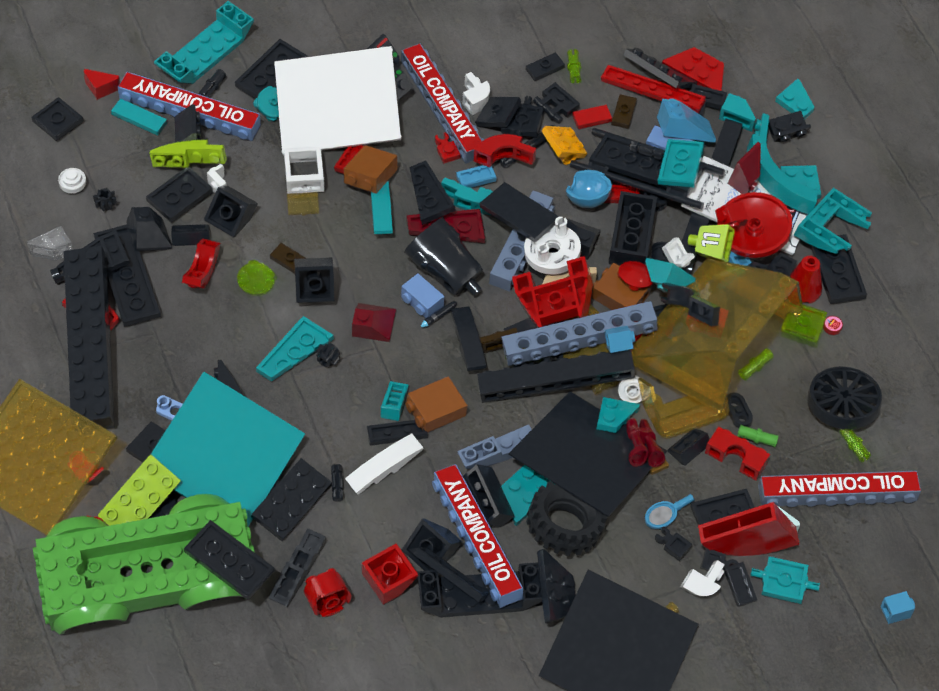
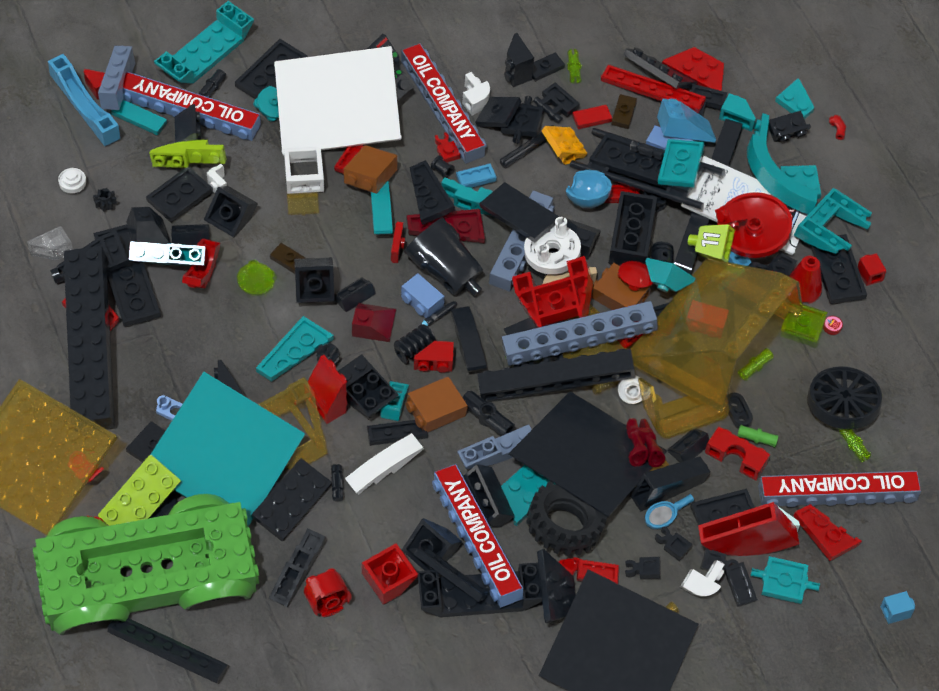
black plate [31,97,84,141] -> none
black tile [184,520,275,600] -> none
red arch [474,134,536,167] -> none
dark brown plate [480,328,518,353] -> none
teal wing [597,397,640,433] -> none
dark azure brick [604,326,635,353] -> none
black piece [661,283,720,326] -> none
white bracket [662,238,695,268] -> none
dark red slope [727,142,761,194] -> none
none -> dark azure arch [48,54,120,146]
none -> sand blue arch [98,46,135,110]
none -> black plate [107,618,228,683]
none -> slope [129,241,206,266]
none -> clear yellow windscreen [258,377,327,470]
none -> red slope [305,355,347,424]
none -> black slope [334,277,376,312]
none -> black slope [338,354,399,418]
none -> red plate [391,222,405,263]
none -> black piece [394,324,436,364]
none -> red slope [414,341,454,372]
none -> black bush [430,155,455,178]
none -> black piece [463,390,515,436]
none -> black slope [504,33,534,87]
none -> red tile [559,557,582,576]
none -> red plate [577,559,619,584]
none -> black plate [625,557,660,579]
none -> black slope [631,456,711,512]
none -> red wing [793,504,862,561]
none -> red arm [829,115,846,140]
none -> red brick [858,253,887,286]

